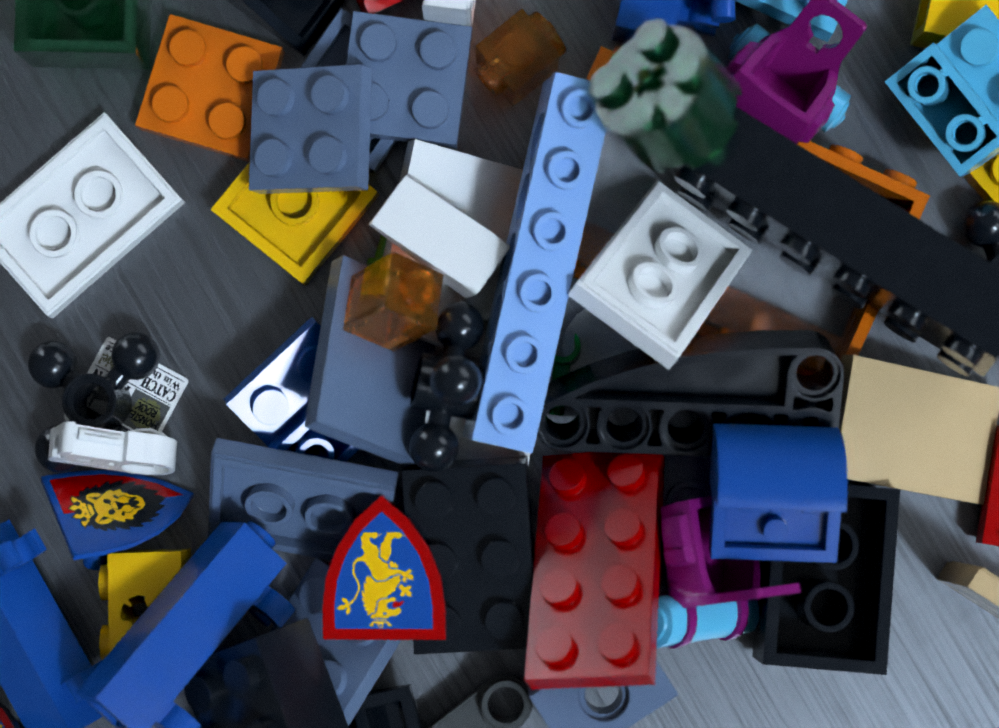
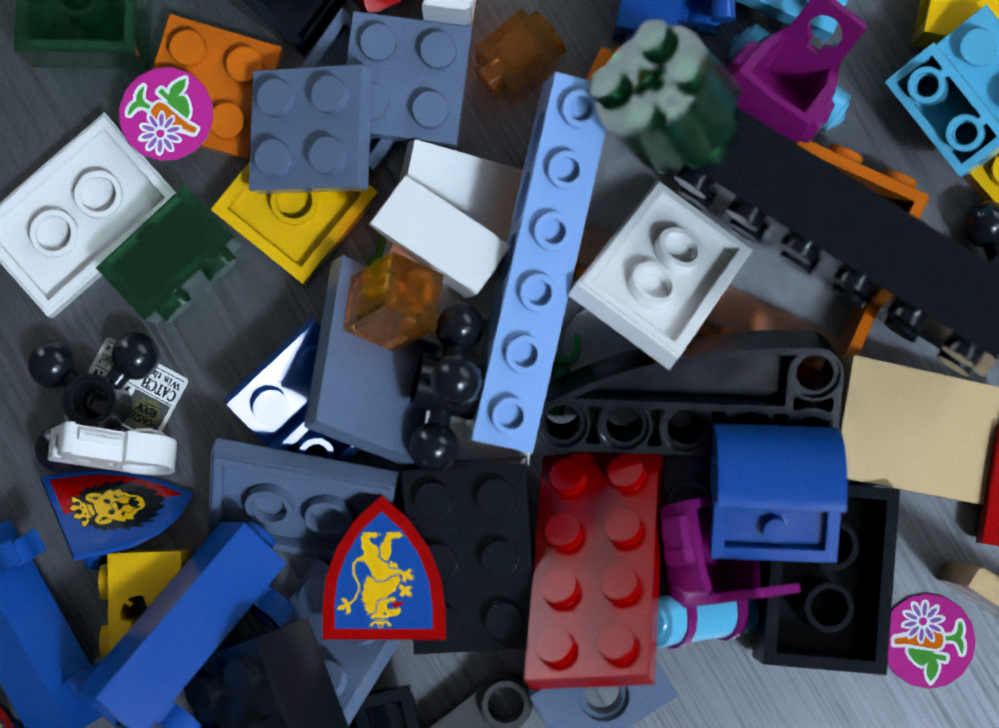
none -> clear green brick [96,186,242,325]
none -> sticker [119,67,213,161]
none -> sticker [888,593,976,689]

